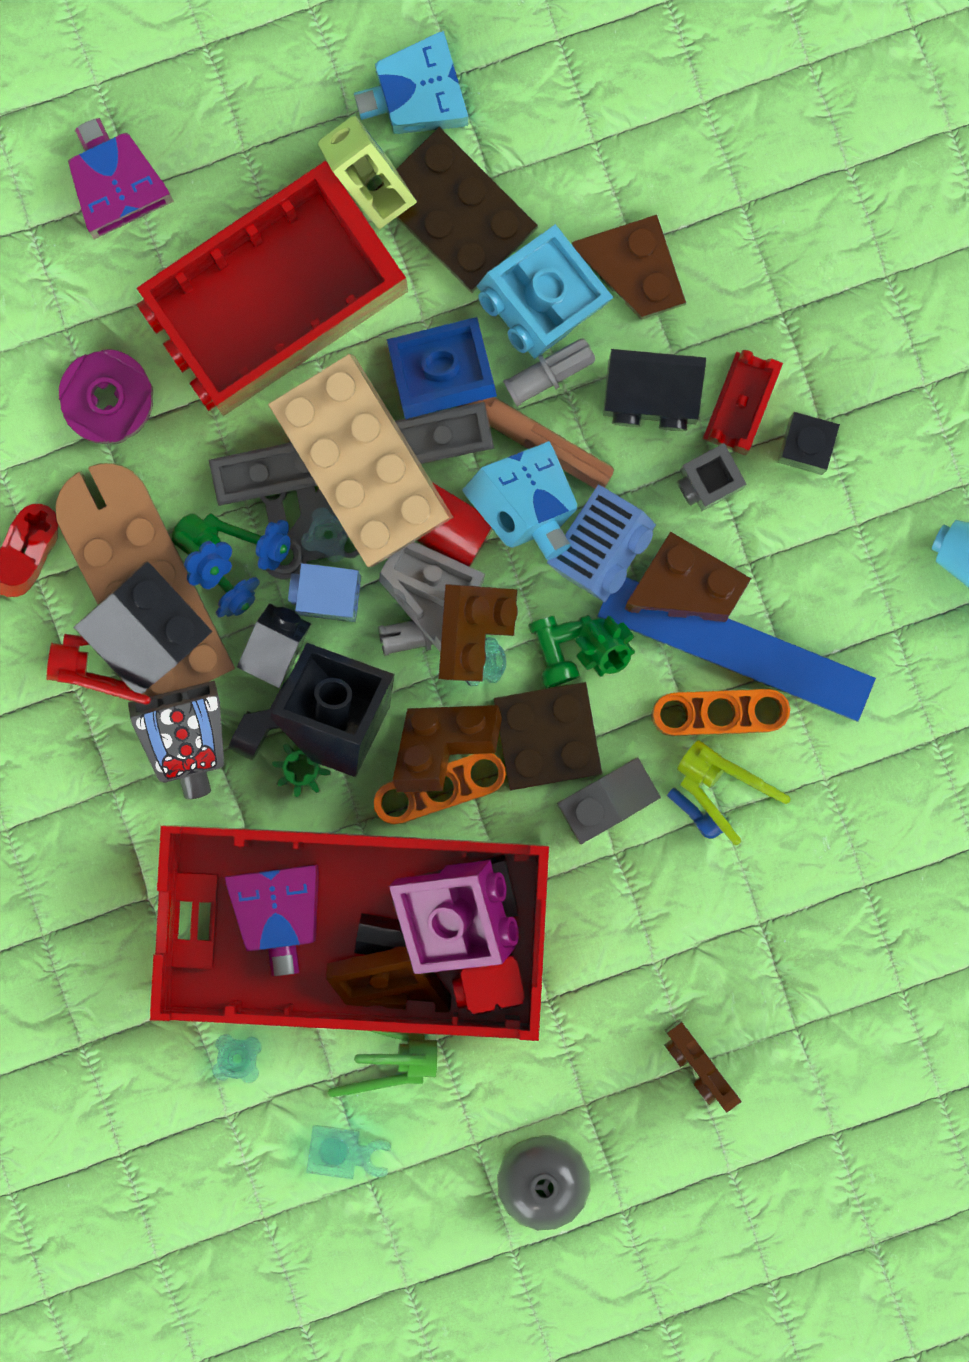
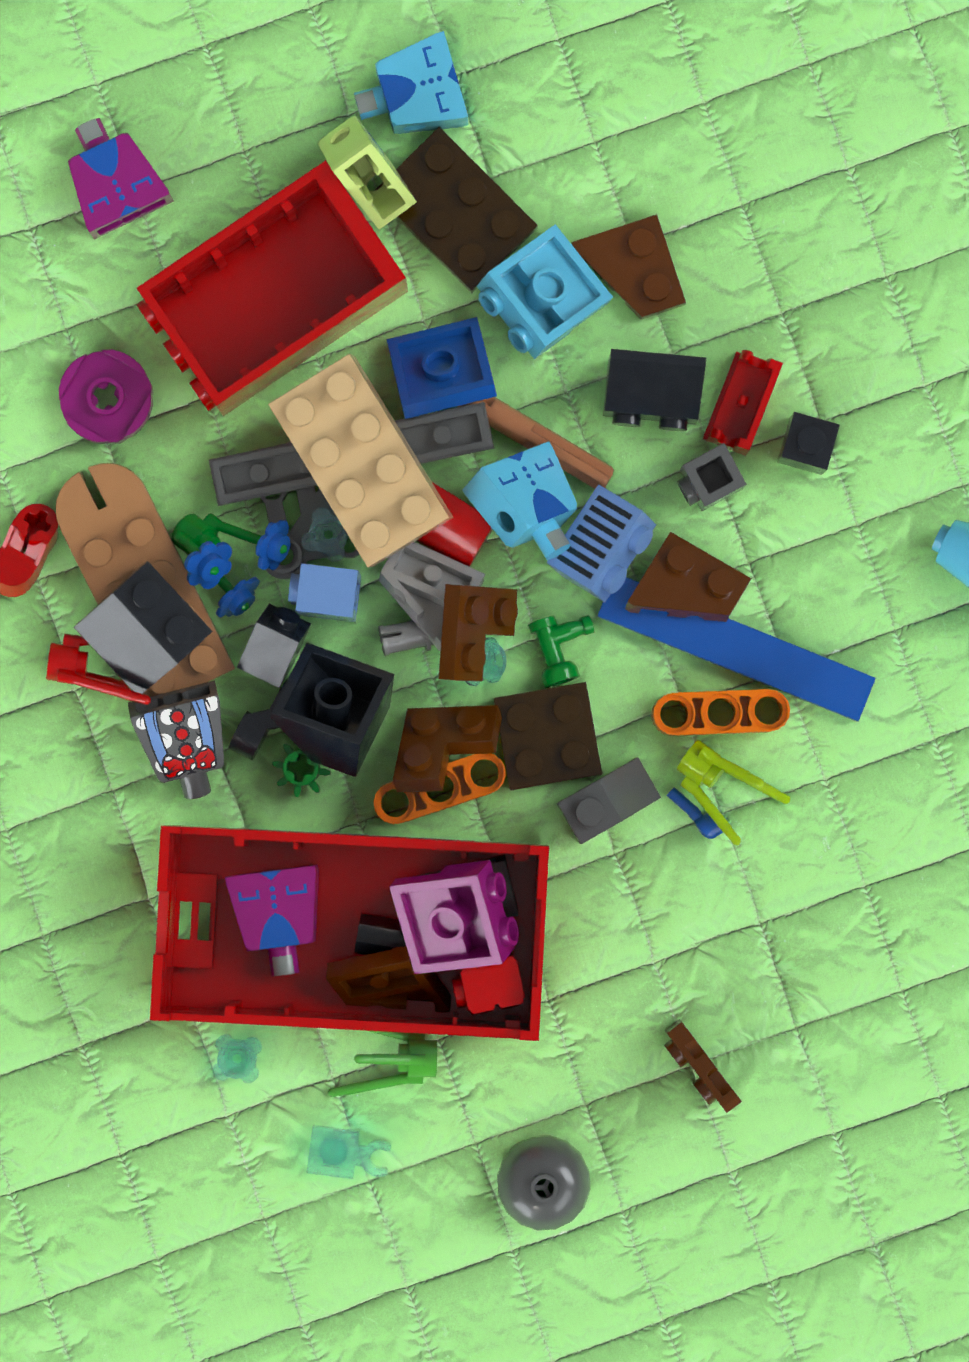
light grey axle [503,339,595,407] -> none
green gear [575,616,635,677] -> none

